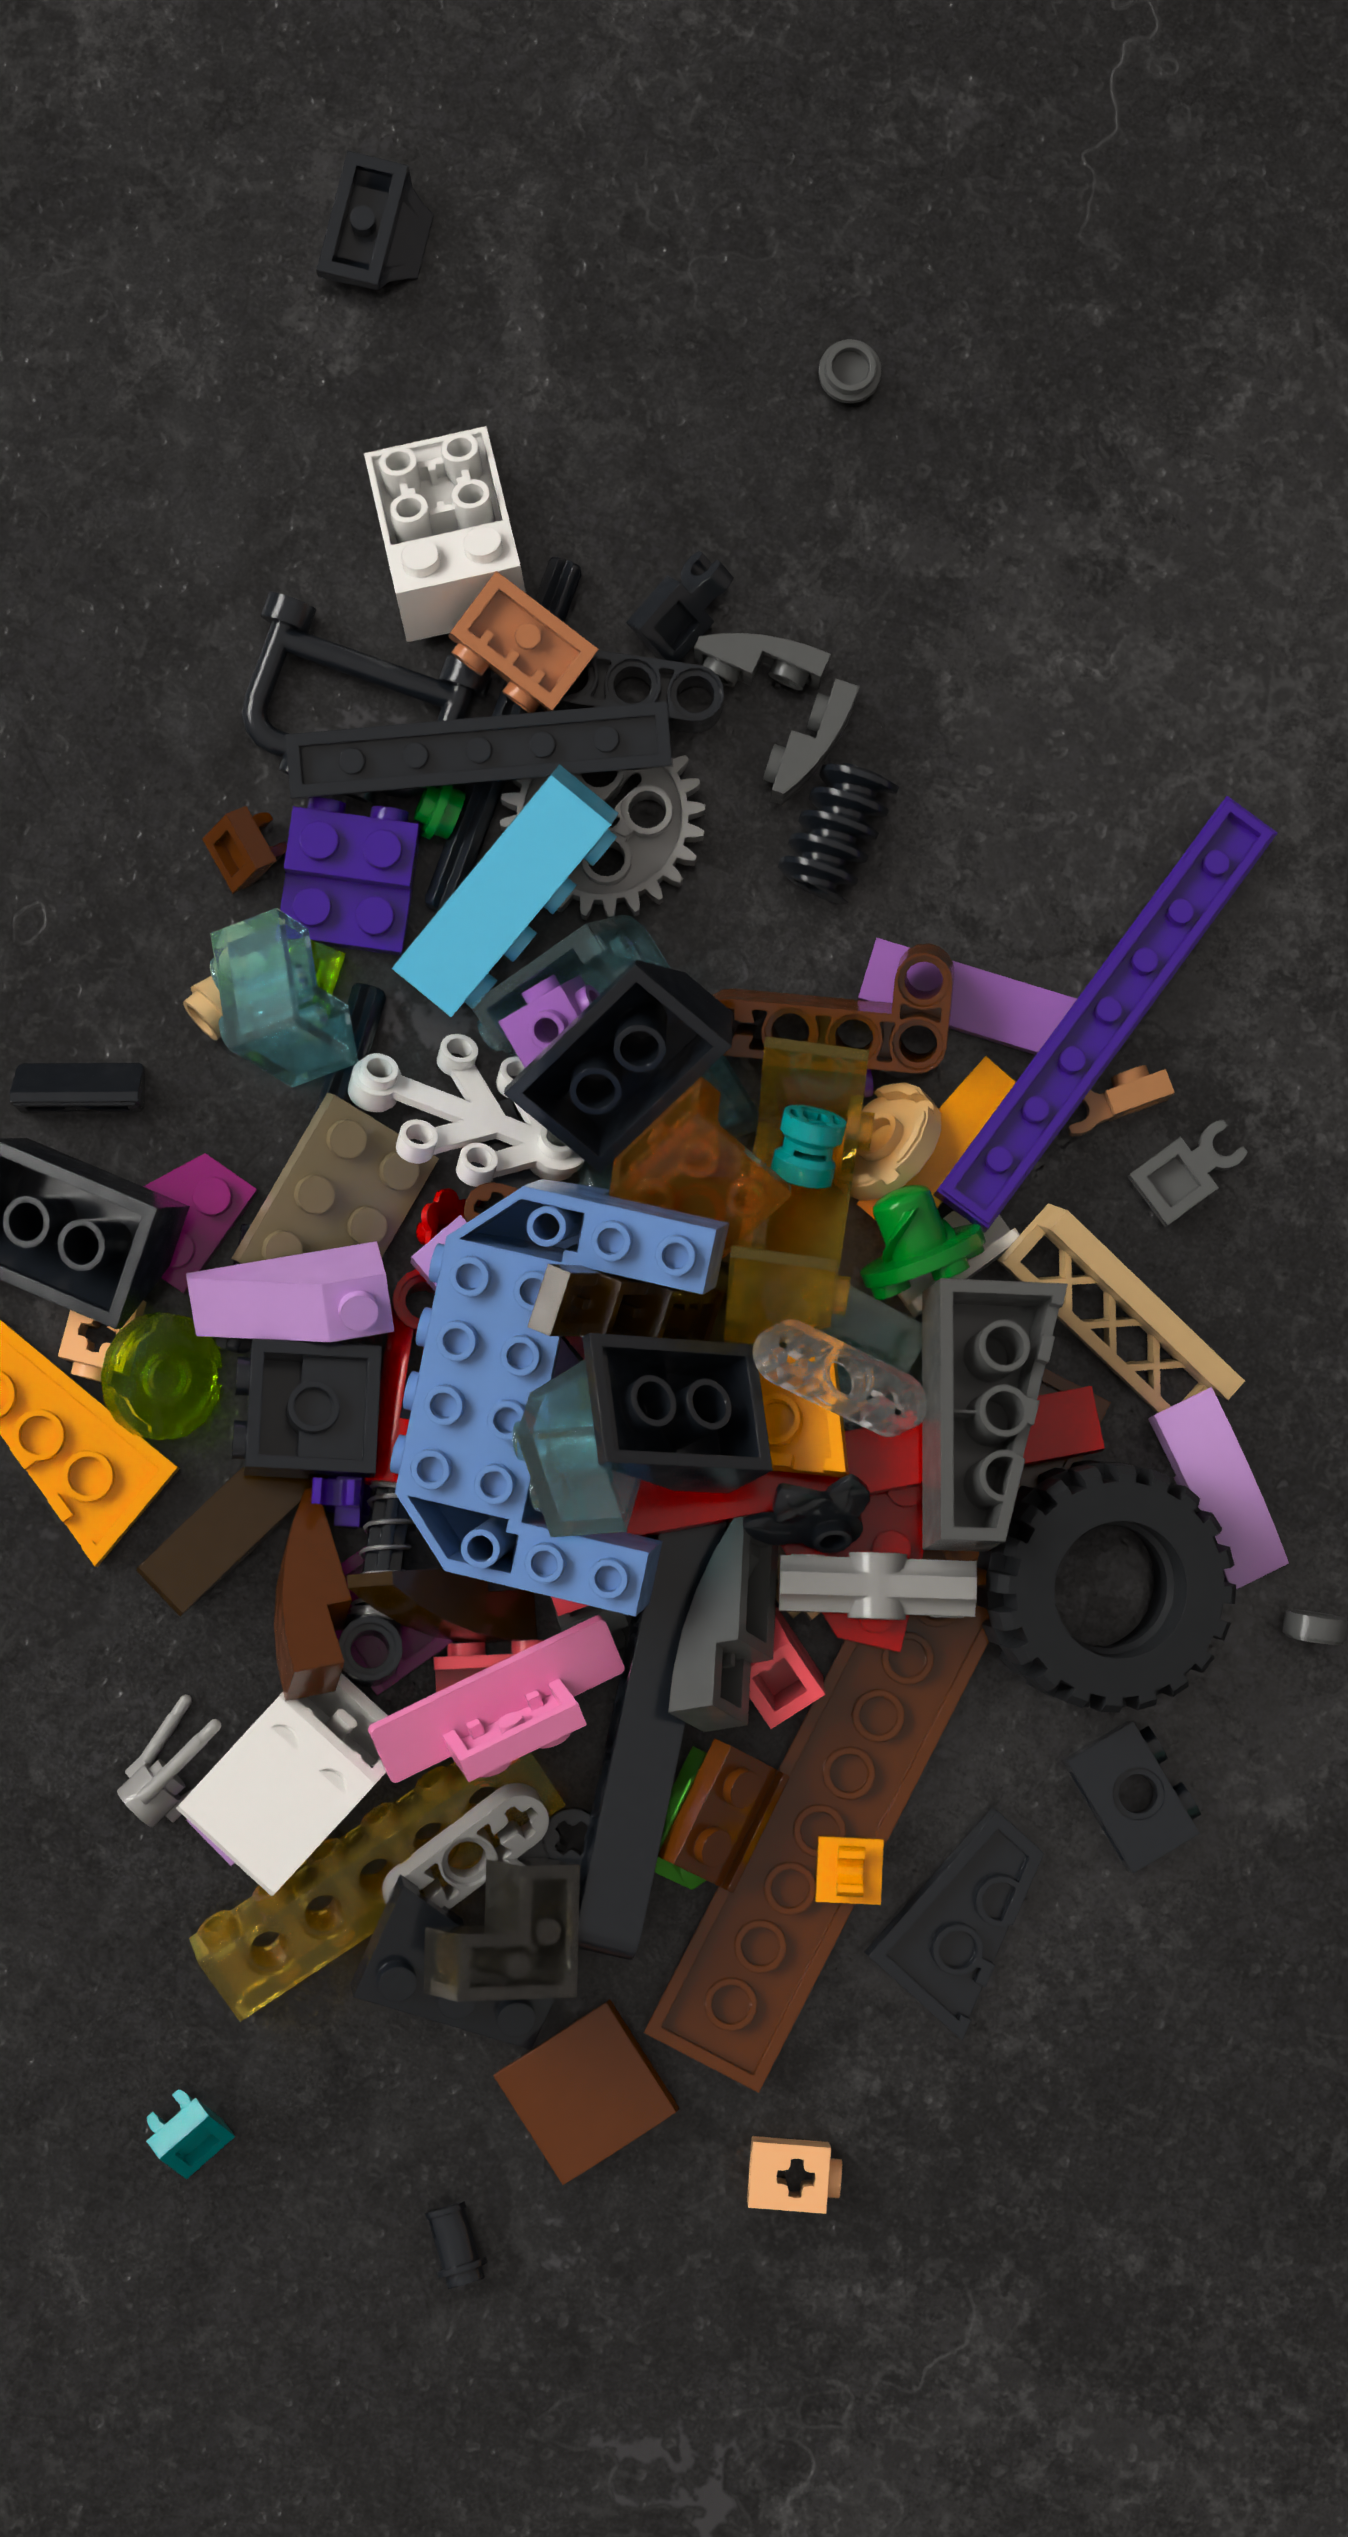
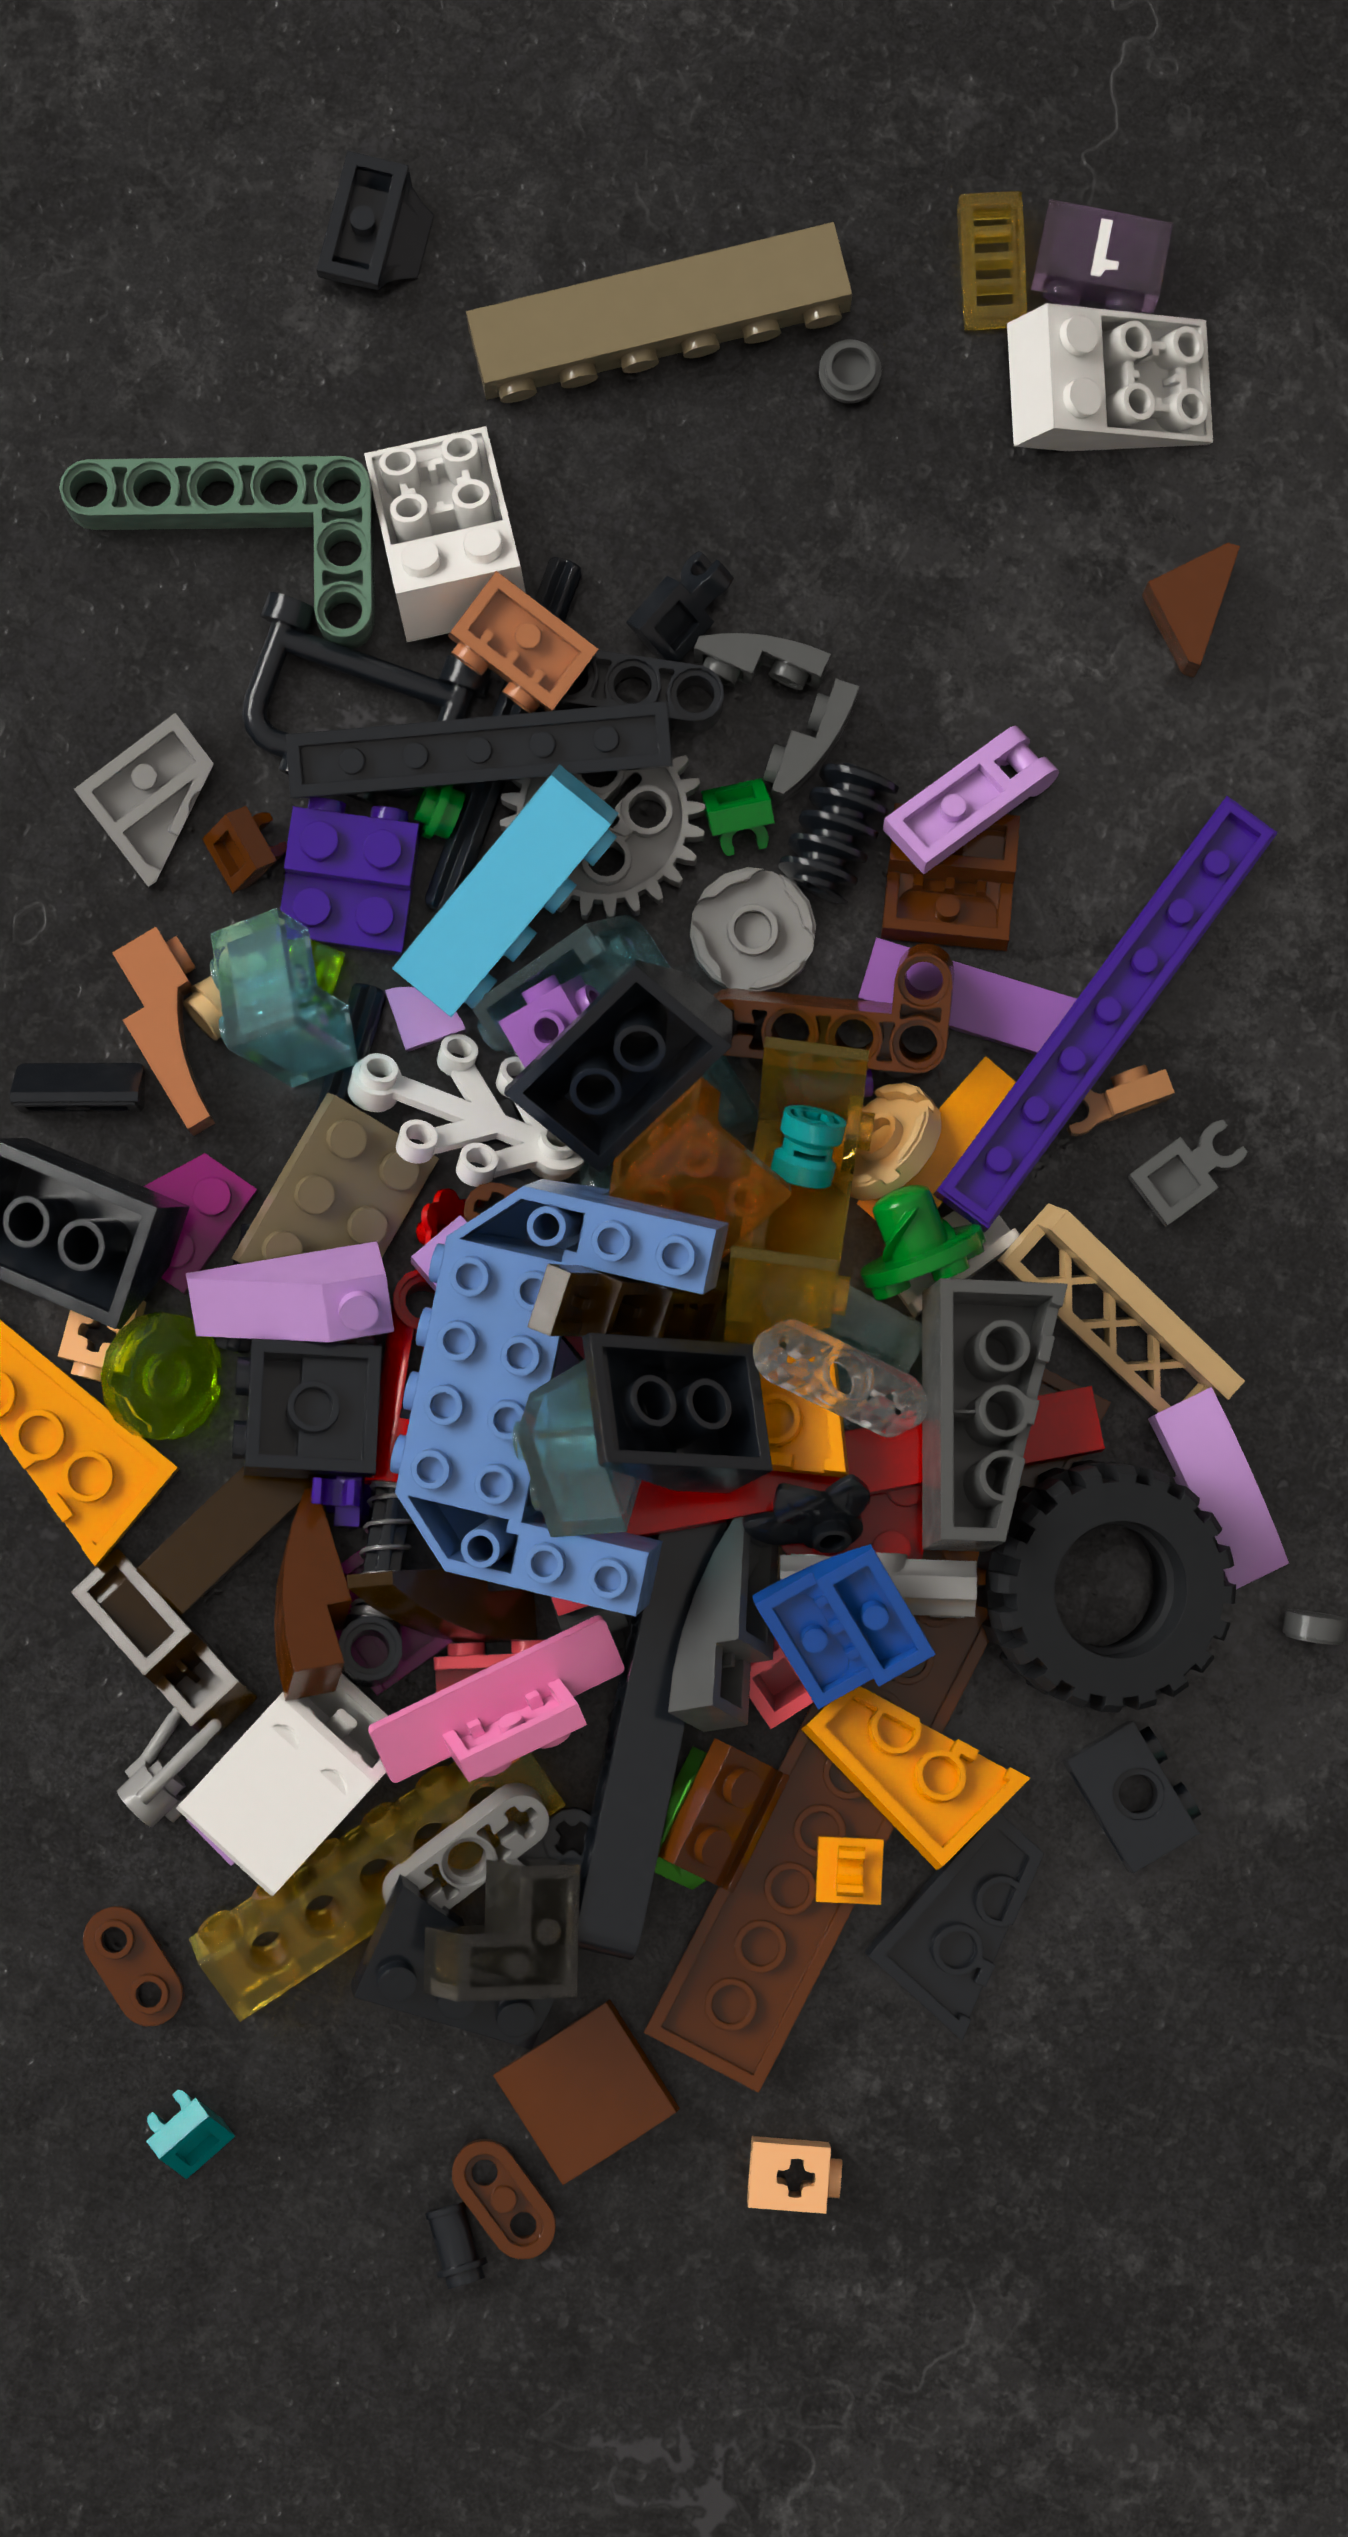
none -> sand green beam [59,456,375,649]
none -> dark brown slope [71,1548,257,1742]
none -> light grey wing [74,713,214,888]
none -> reddish brown plate [83,1906,185,2026]
none -> nougat slope [112,927,215,1136]
none -> lavender tile [385,987,466,1052]
none -> reddish brown plate [452,2139,556,2260]
none -> dark tan brick [466,222,852,403]
none -> light grey tile [690,867,816,992]
none -> green tile [701,778,775,856]
none -> blue slope [752,1544,936,1710]
none -> light orange wing [801,1686,1030,1870]
none -> reddish brown slope [881,803,1020,951]
none -> lavender plate [883,726,1059,874]
none -> clear yellow slope [957,191,1027,330]
none -> white slope [1007,303,1213,451]
none -> clear purple brick [1031,199,1173,313]
none -> reddish brown slope [1142,543,1240,678]

